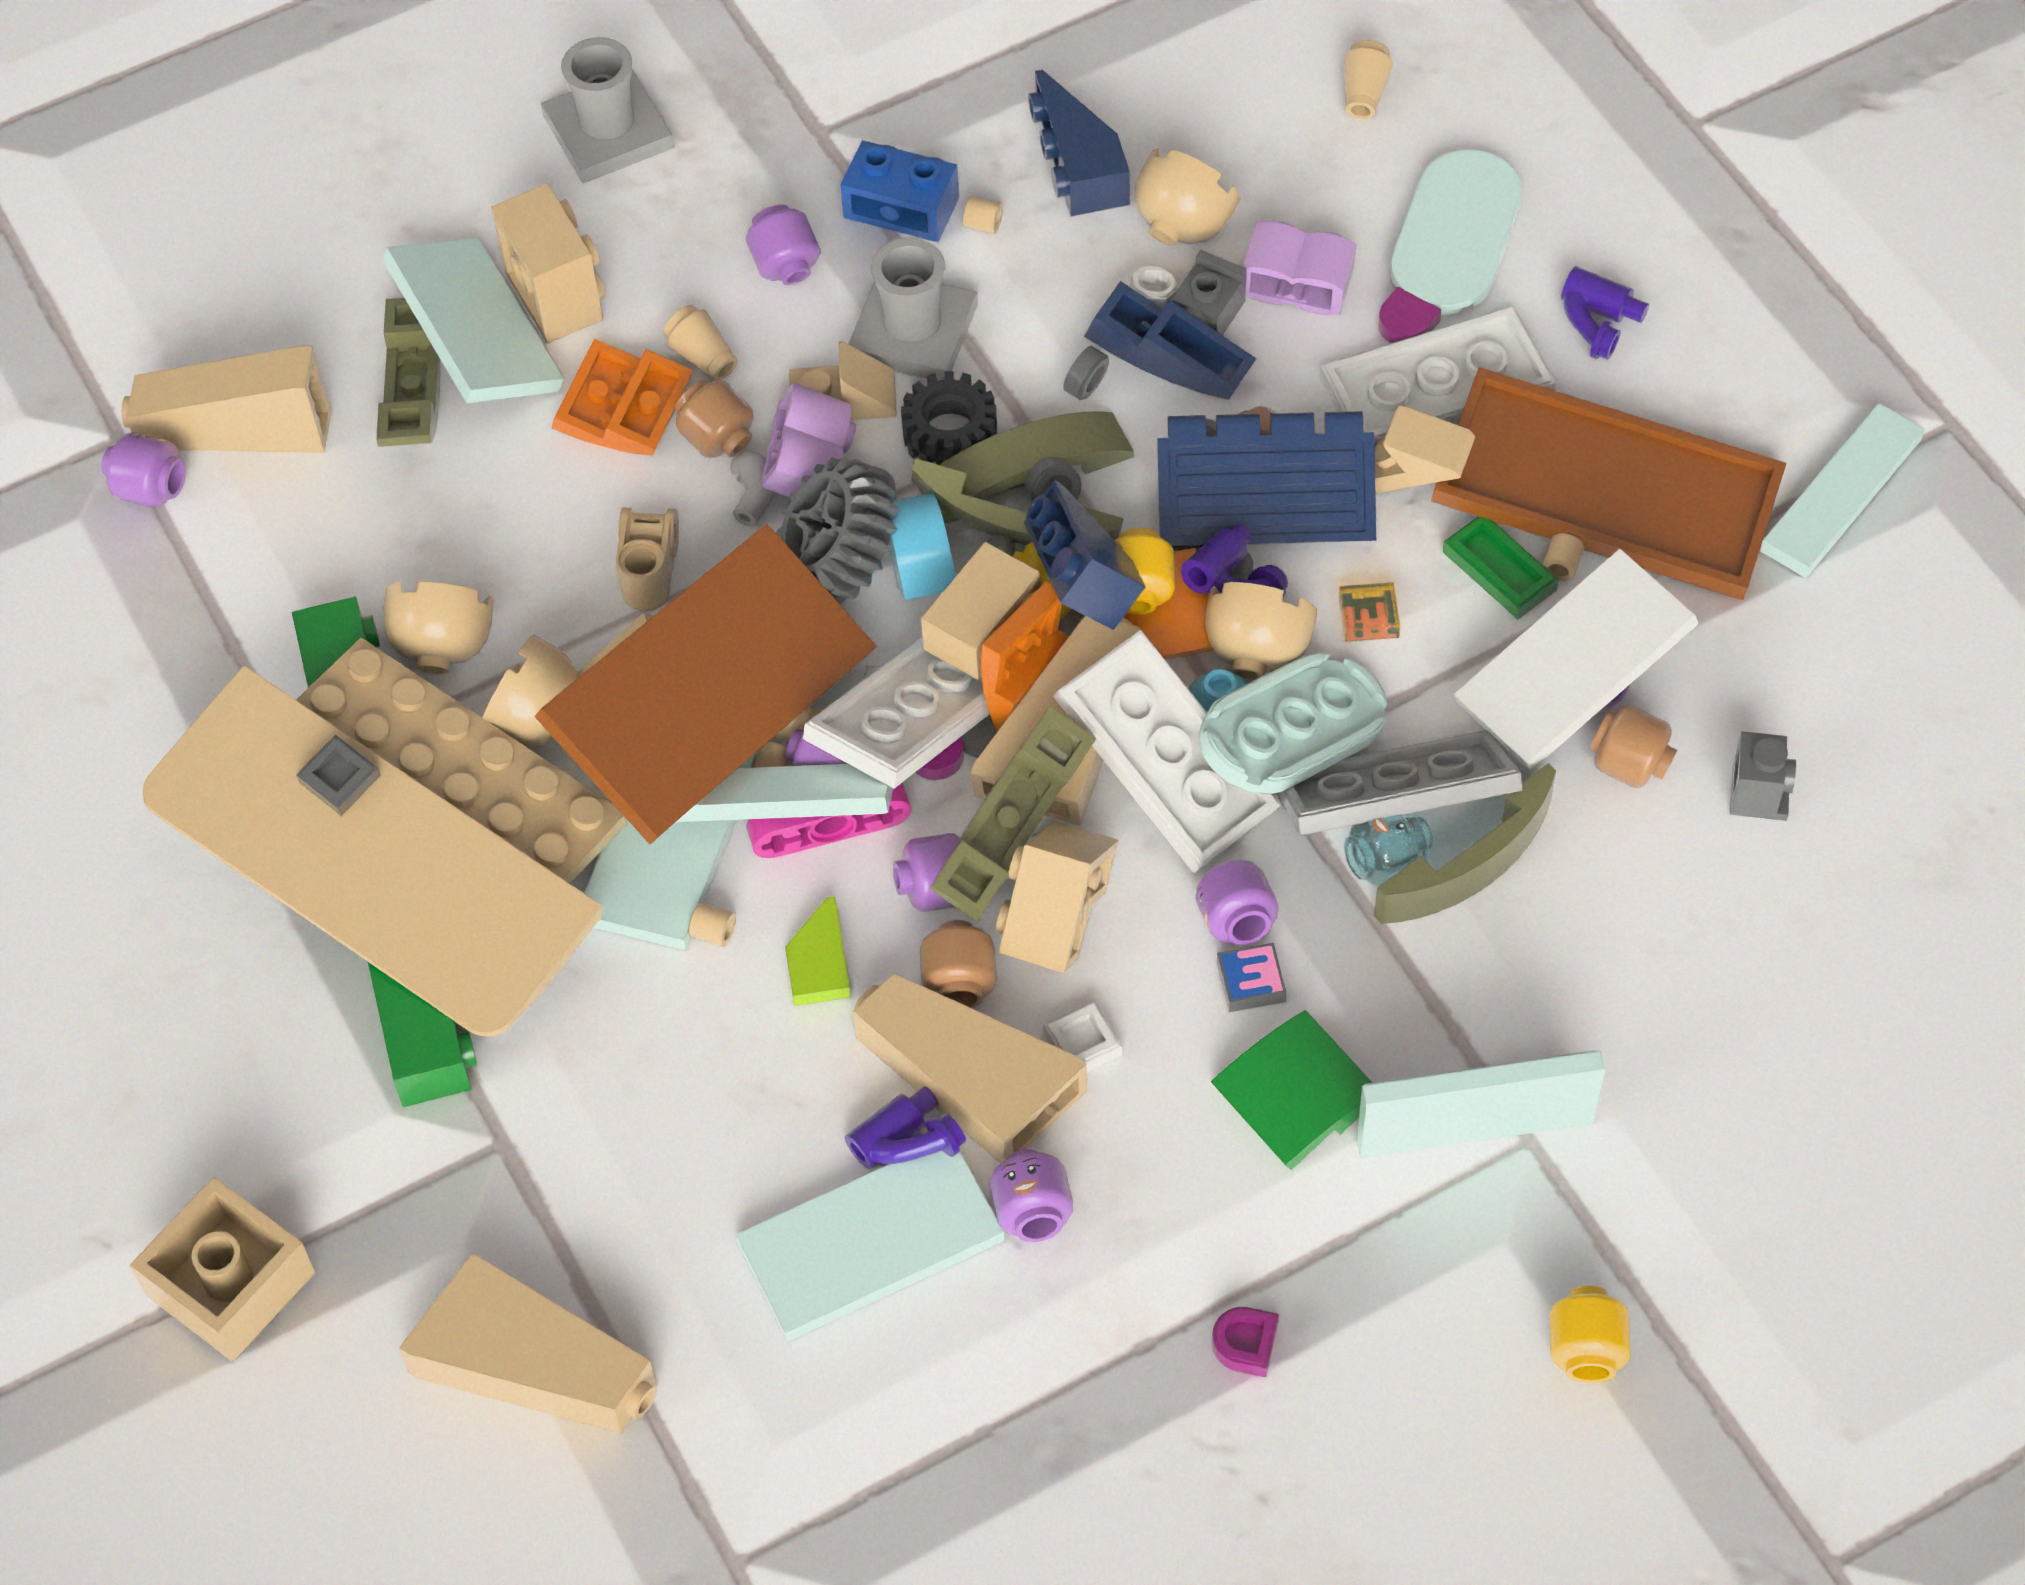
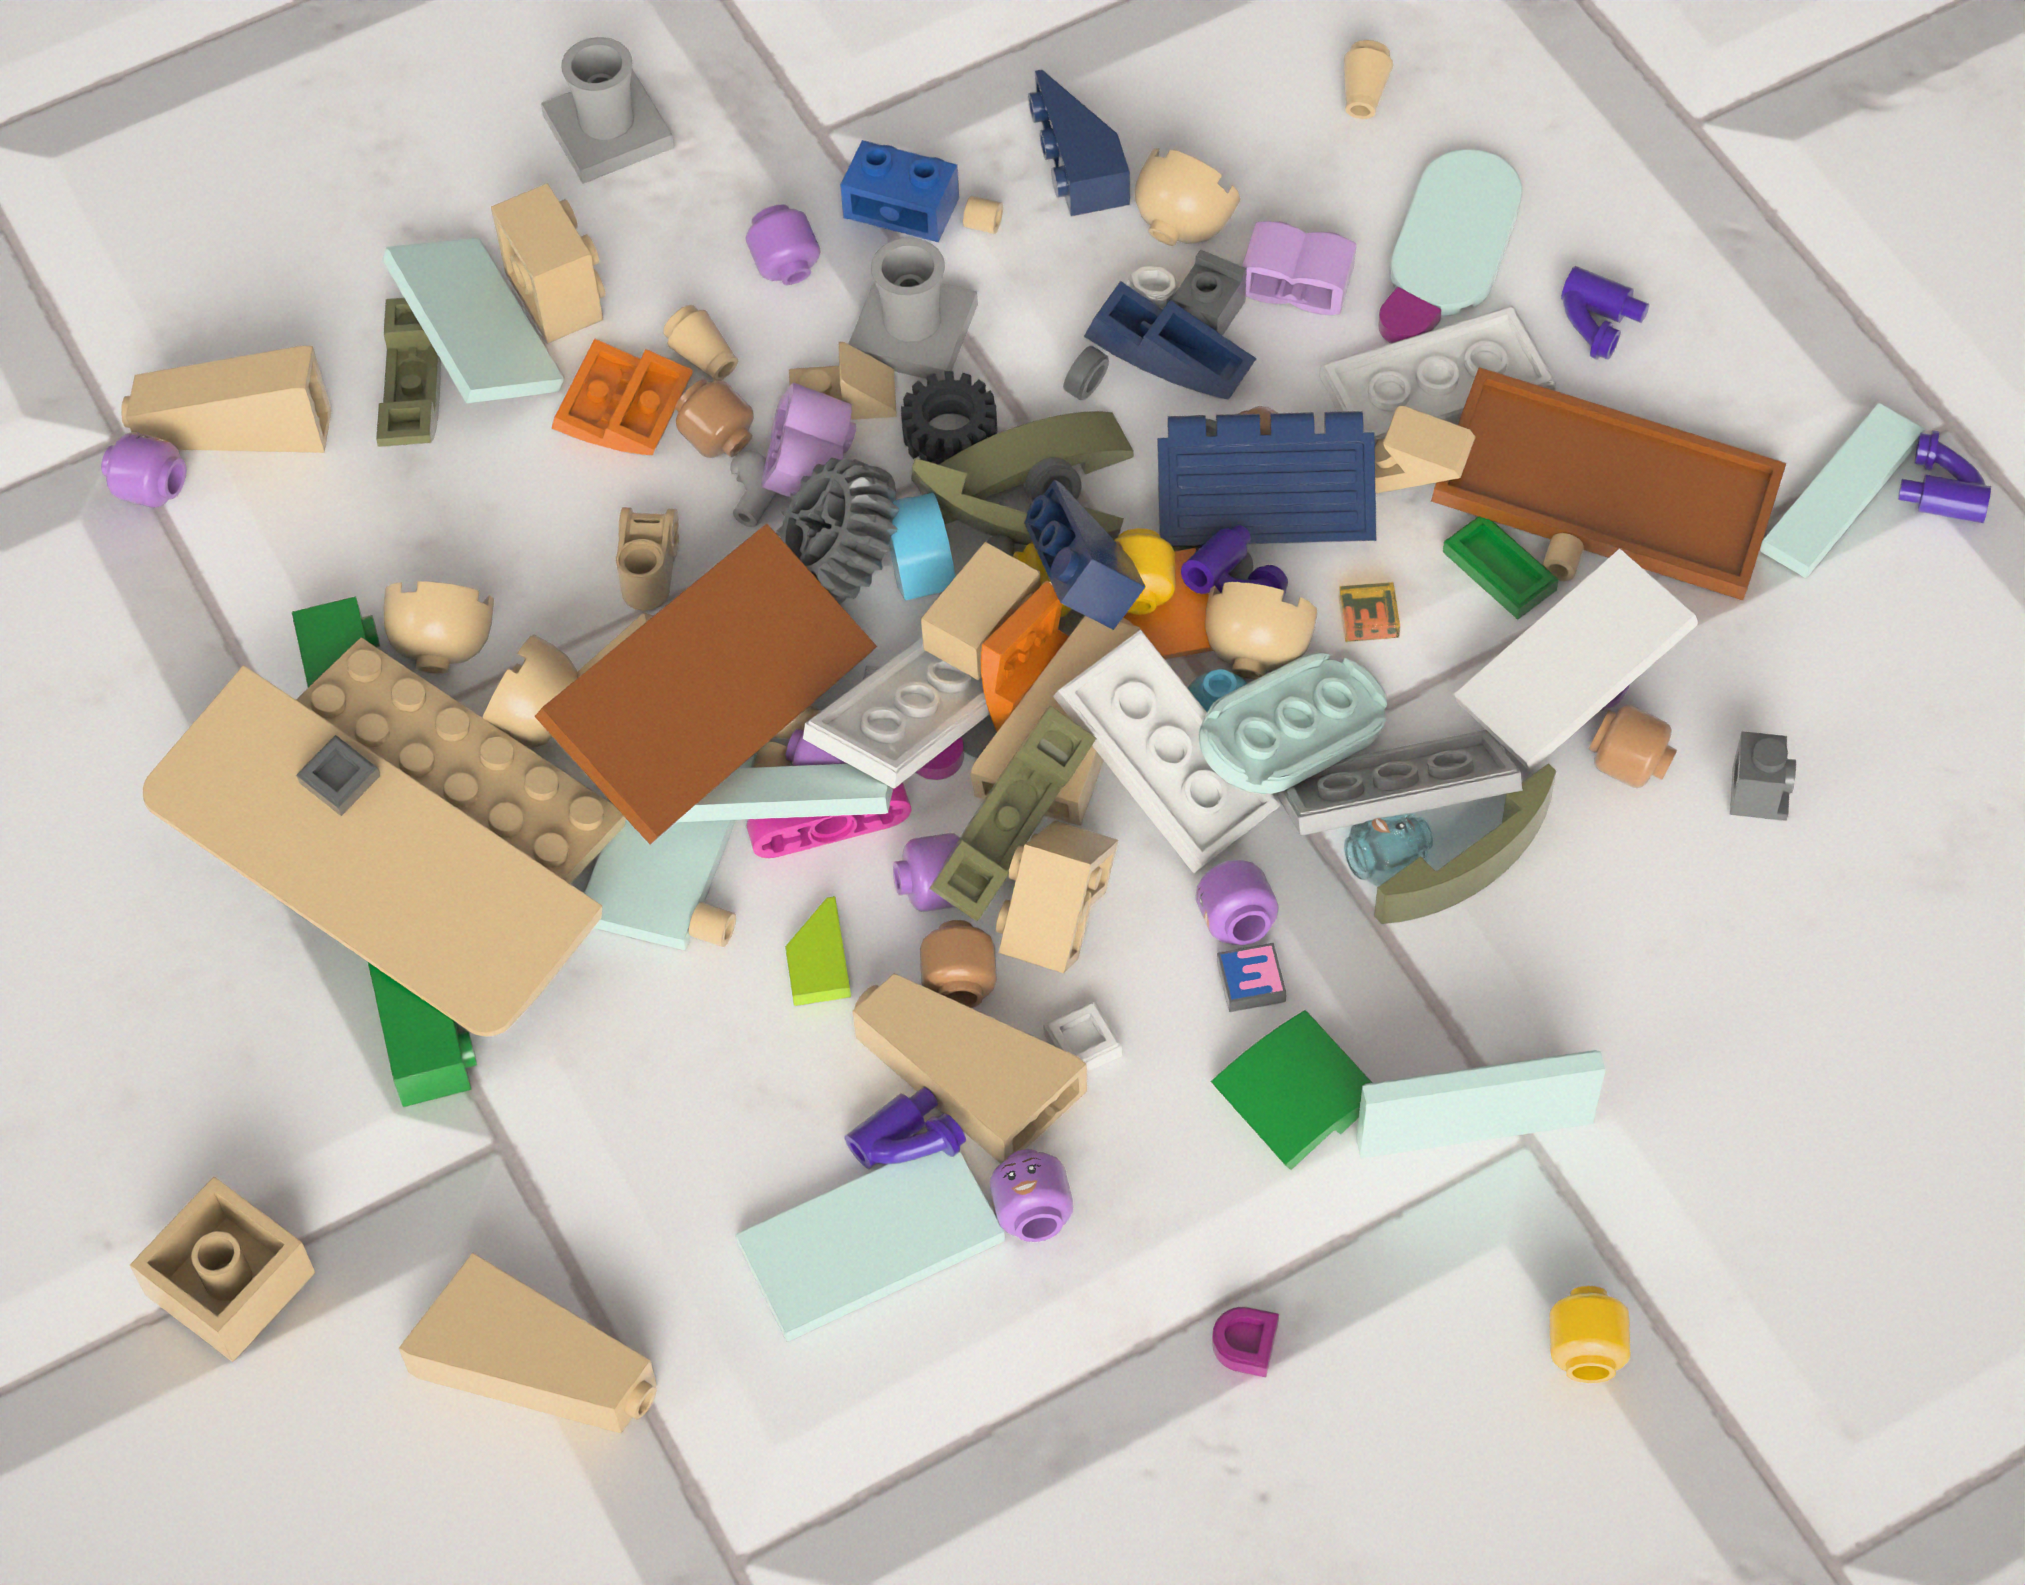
none -> dark purple plant [1898,430,1991,523]

